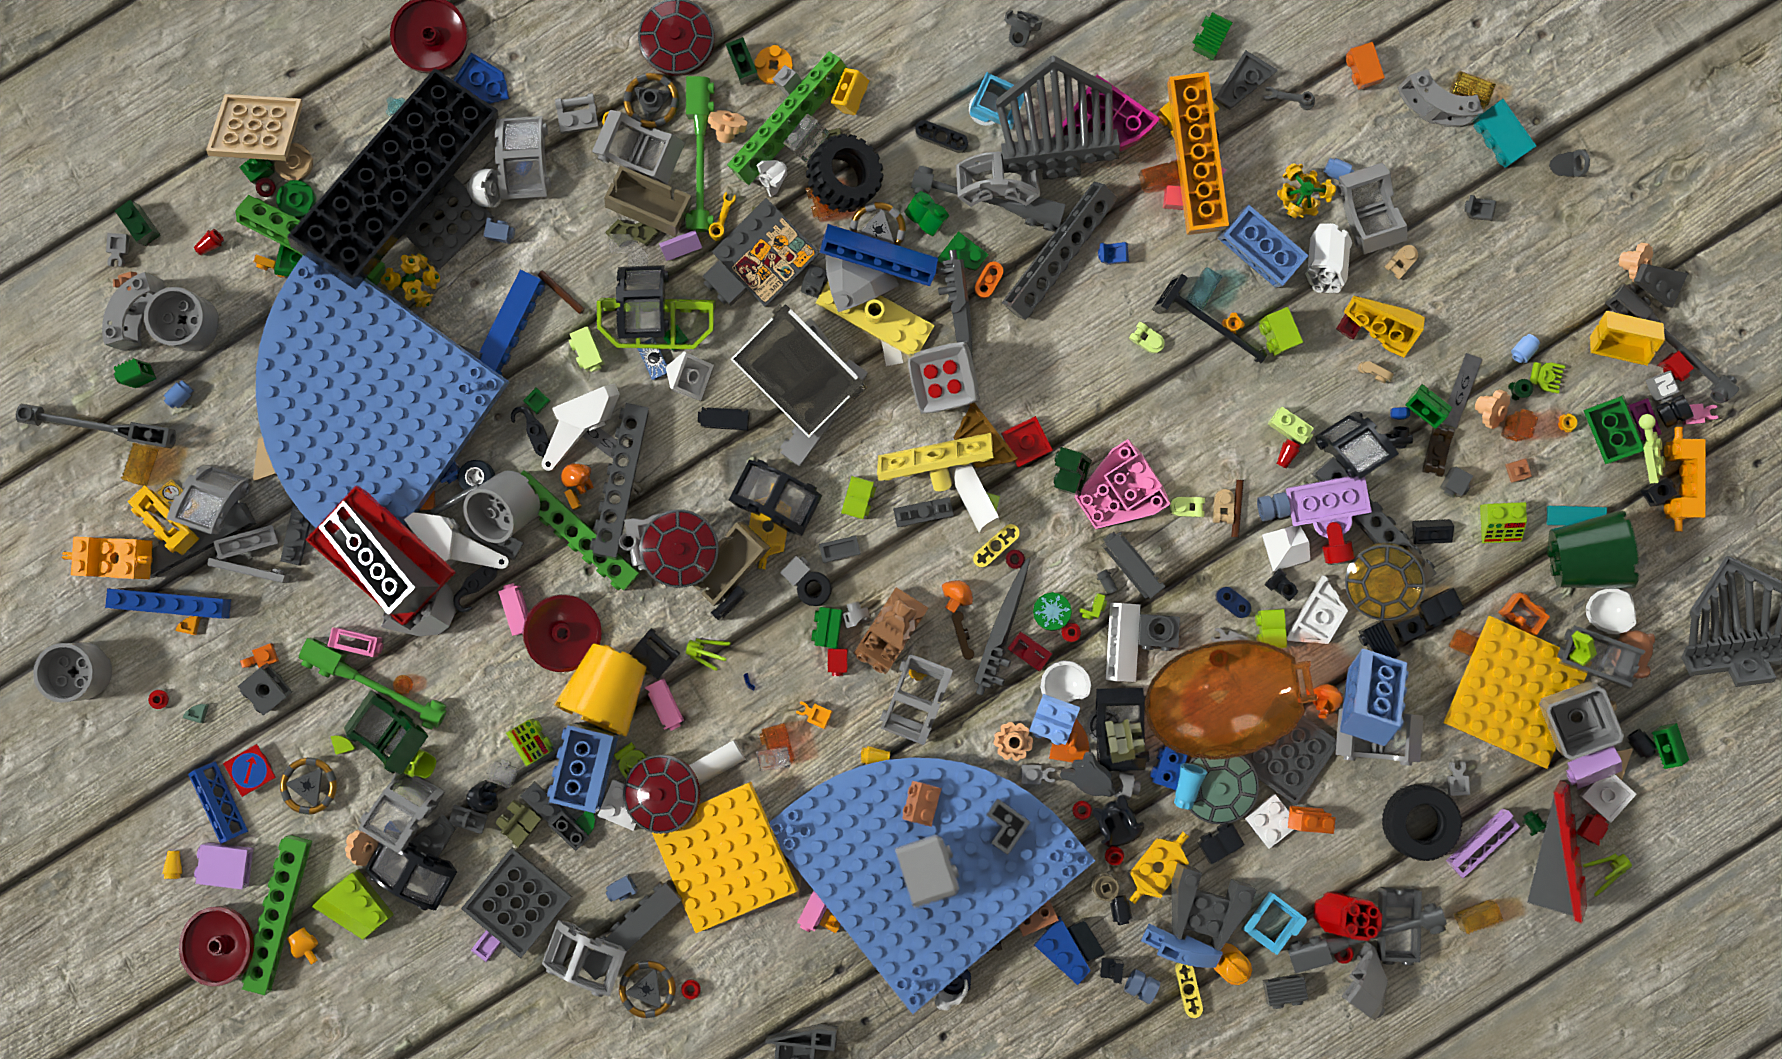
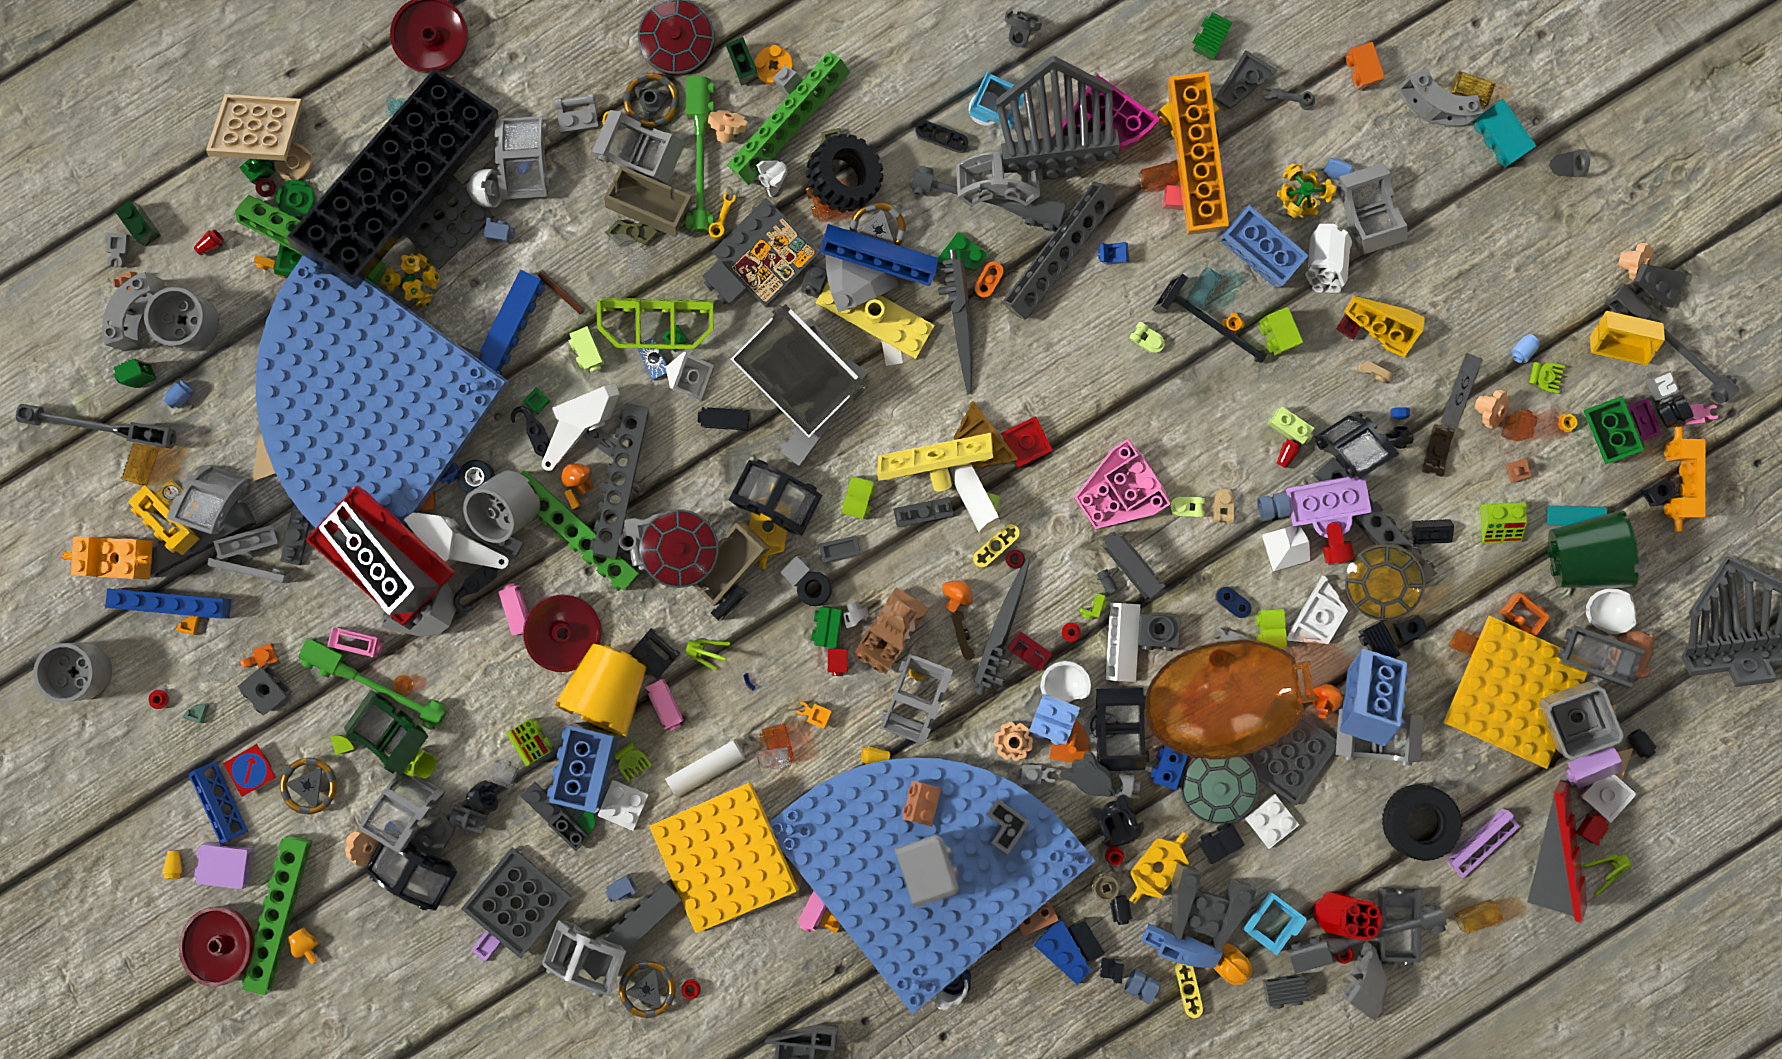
lime wedge [312,869,394,940] -> none
dark grey bar [431,483,480,515] -> none
blue tile [453,52,509,104] -> none
olive hips [495,799,543,848] -> none
window [616,265,669,339] -> none
dark red dish [623,754,700,834] -> none
lavender tile [659,230,702,261] -> none
clear brick [783,114,830,163] -> none
yellow brick [831,68,870,115] -> none
green brick [904,191,950,236] -> none
light grey piece [907,341,980,414] -> none
green tile [1033,592,1072,631] -> none
dark green brick [1053,447,1092,497] -> none
red plate [1072,800,1092,820] -> none
olive hips [1105,719,1145,763] -> none
medium azure plant [1174,763,1207,810] -> none
reddish brown bar [1231,480,1244,538] -> none
black plate [1264,568,1299,601] -> none
orange window [1288,806,1336,834] -> none
tan plate [1384,245,1418,280] -> none
green brick [1405,384,1452,429] -> none
black brick [1417,588,1464,627] -> none
dark grey brick [1440,466,1473,498] -> none
light grey plate [1447,761,1470,796] -> none
dark grey bracket [1464,195,1497,221] -> none
dark green brick [1508,379,1533,401] -> none
dark green brick [1522,810,1547,836] -> none
lime bracket [1568,631,1597,666] -> none
yellowish green plate [1639,414,1666,484] -> none
green brick [1652,723,1689,769] -> none
red window [1657,351,1694,382] -> none

